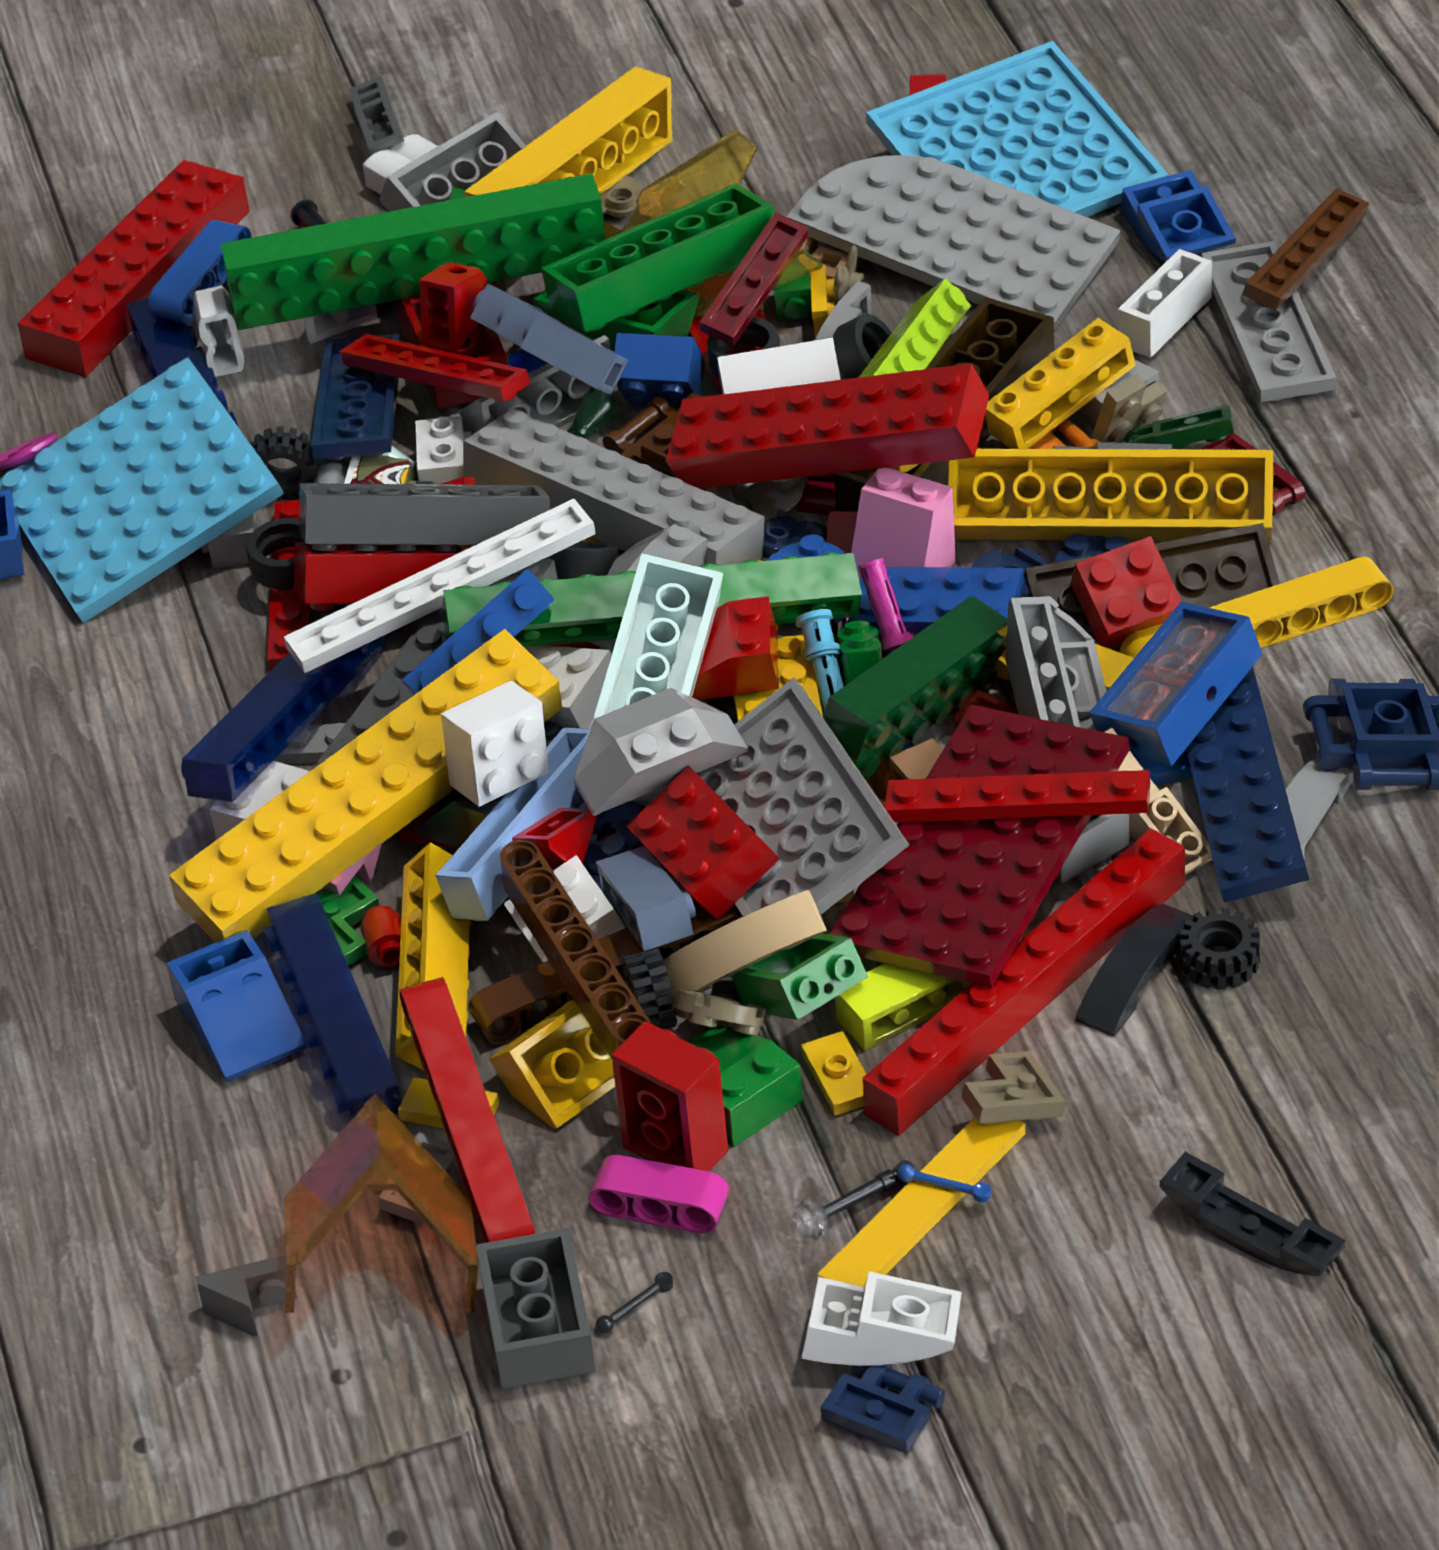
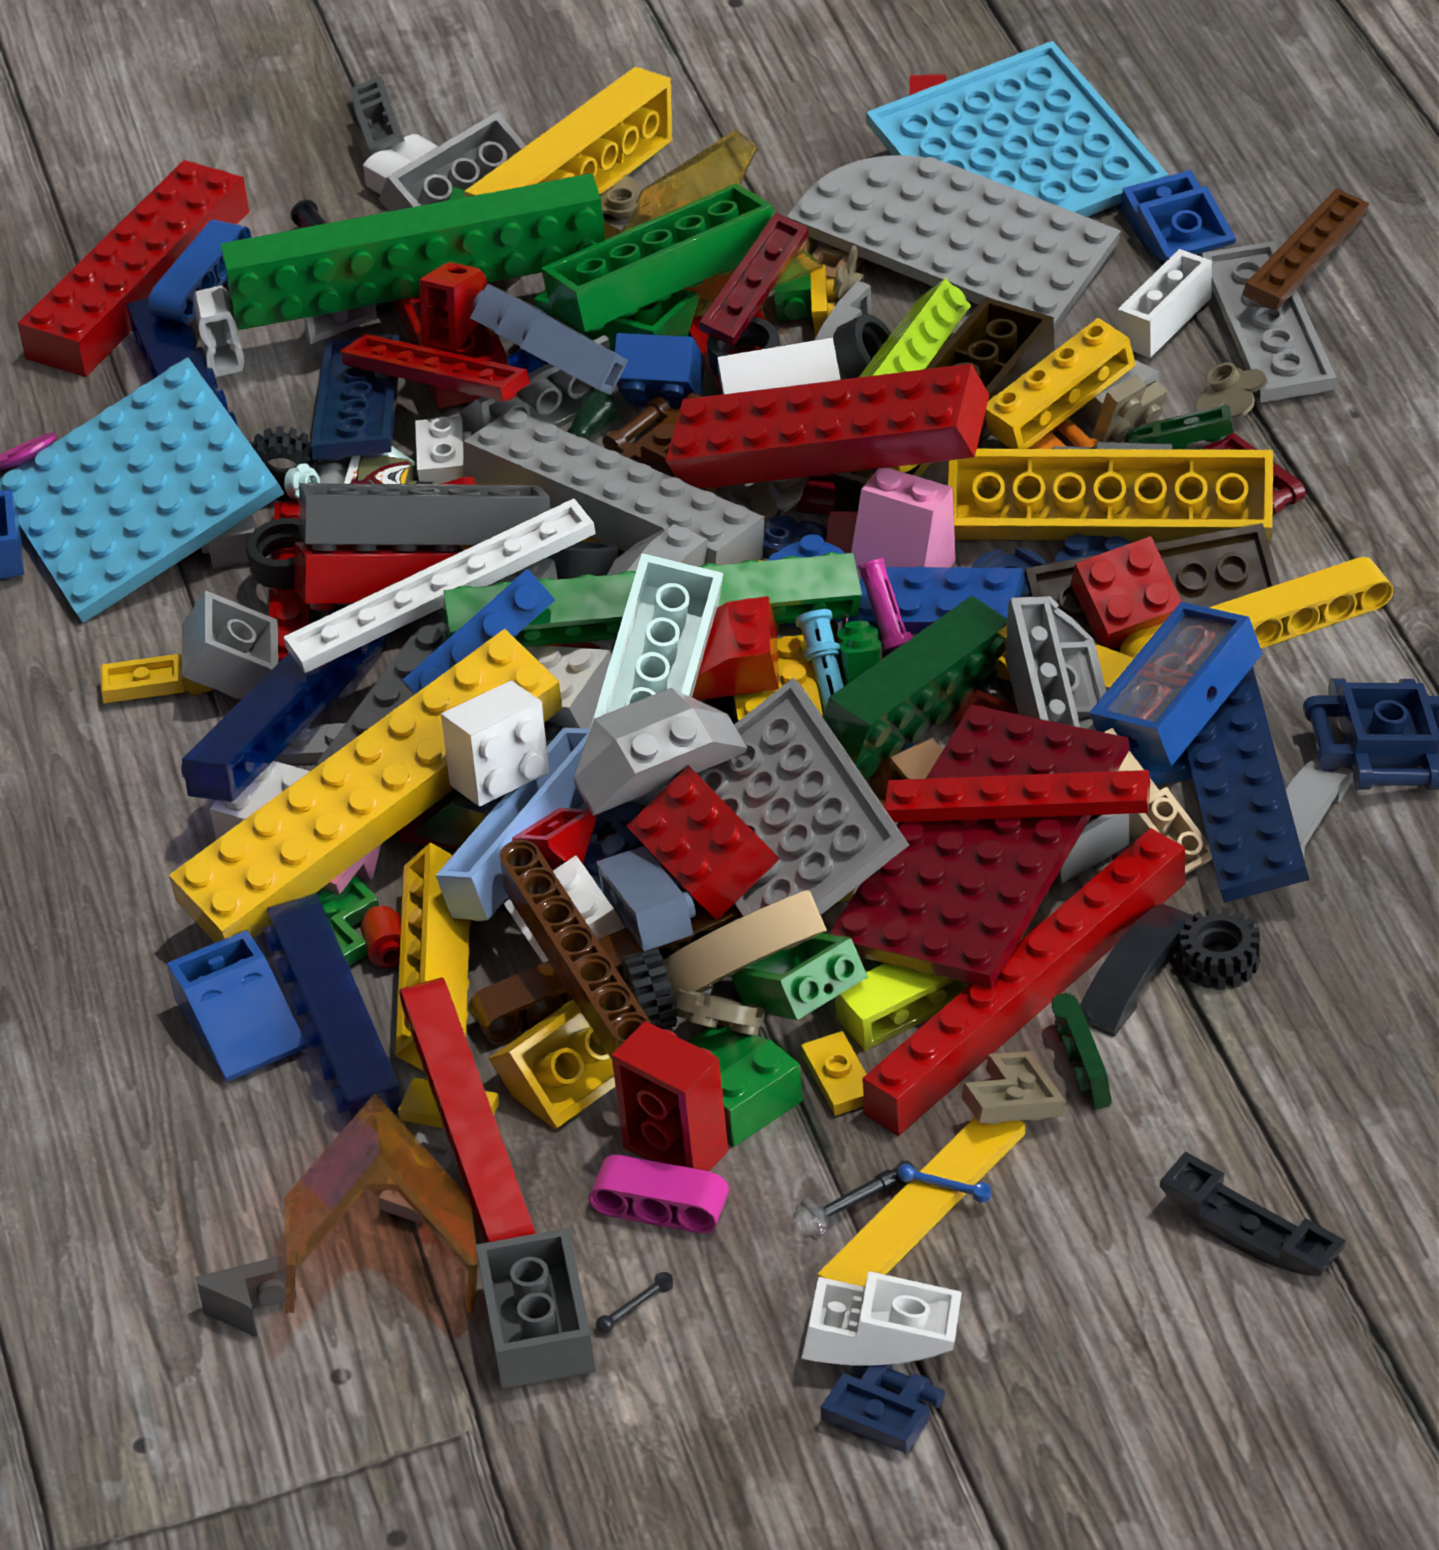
none -> yellow hinge [100,653,214,703]
none -> light grey brick [182,590,278,705]
none -> light aqua plate [284,464,320,501]
none -> dark green hinge [1051,992,1112,1110]
none -> dark tan plate [1196,362,1268,419]

